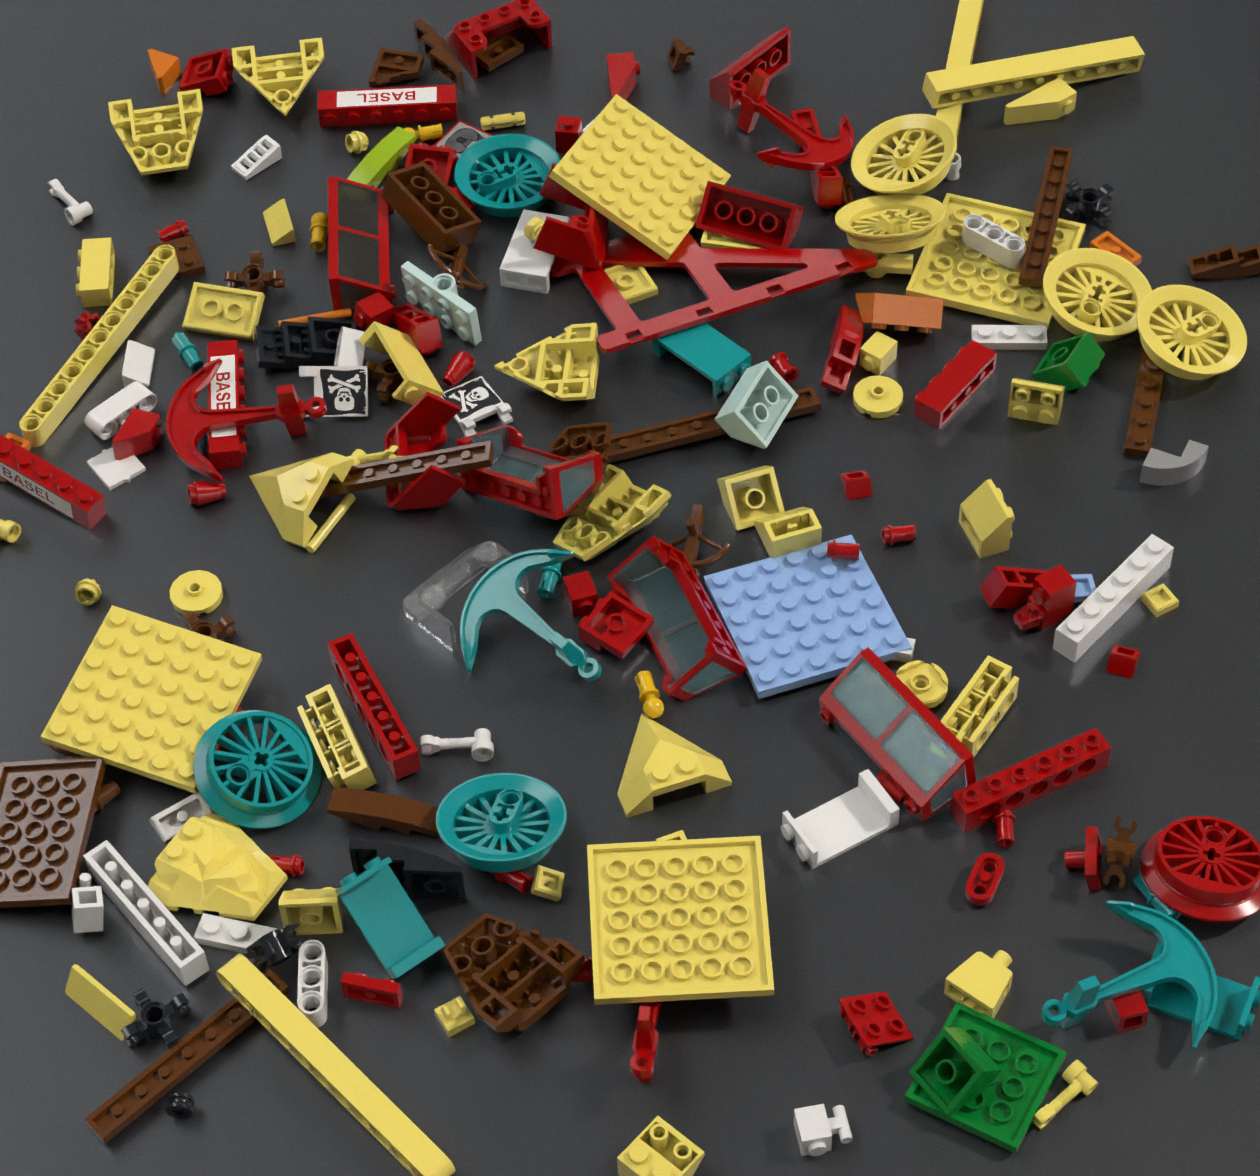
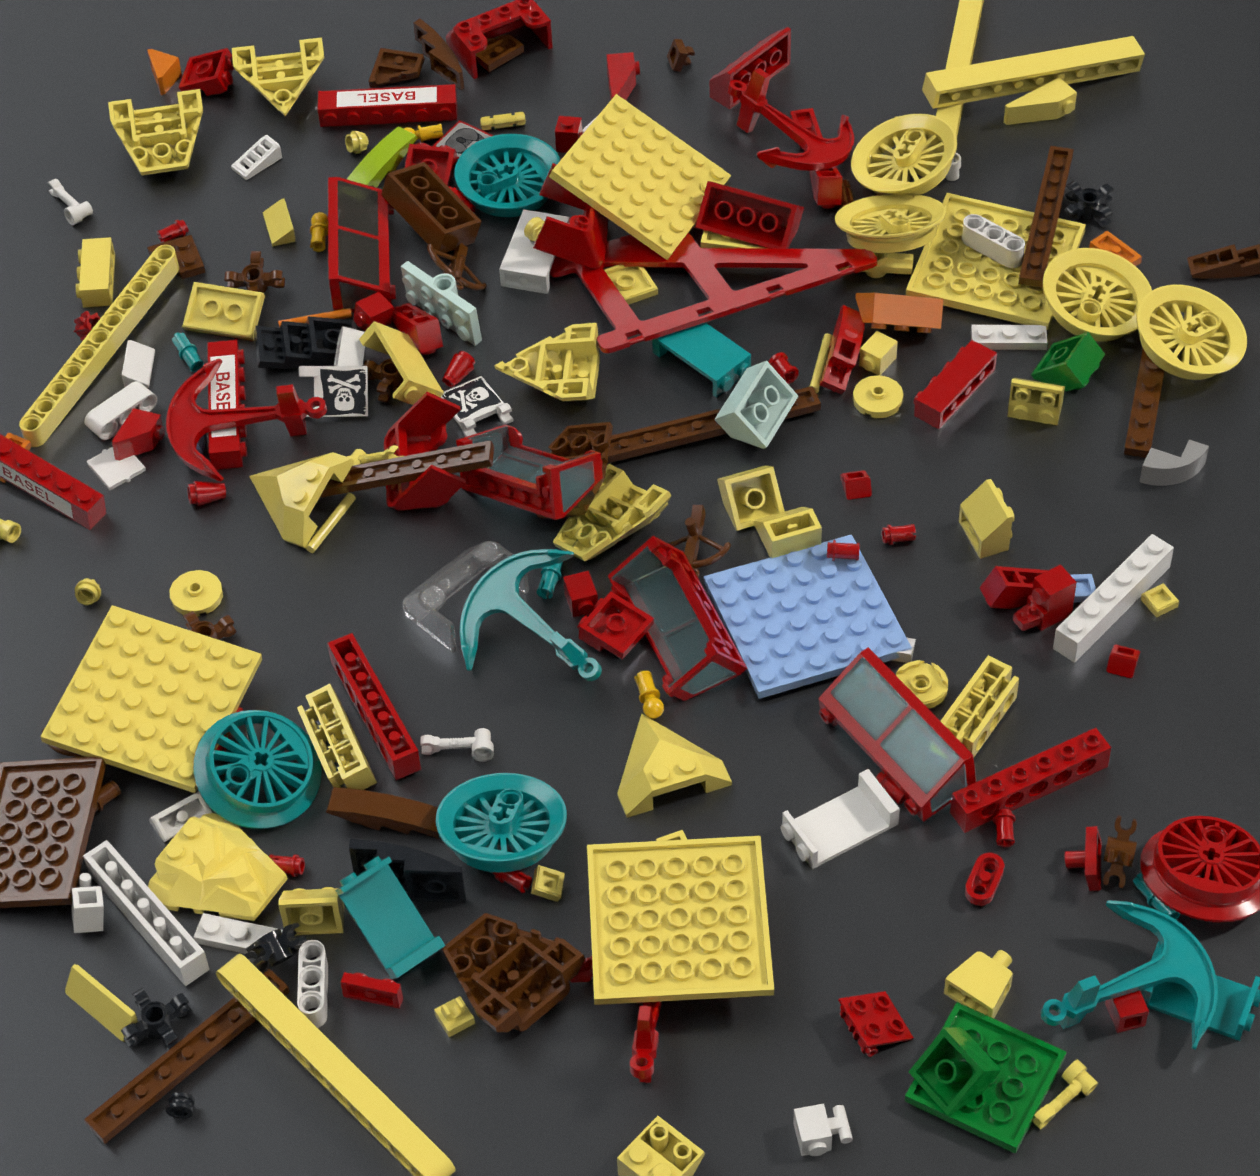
none -> light yellow bar [810,333,832,394]

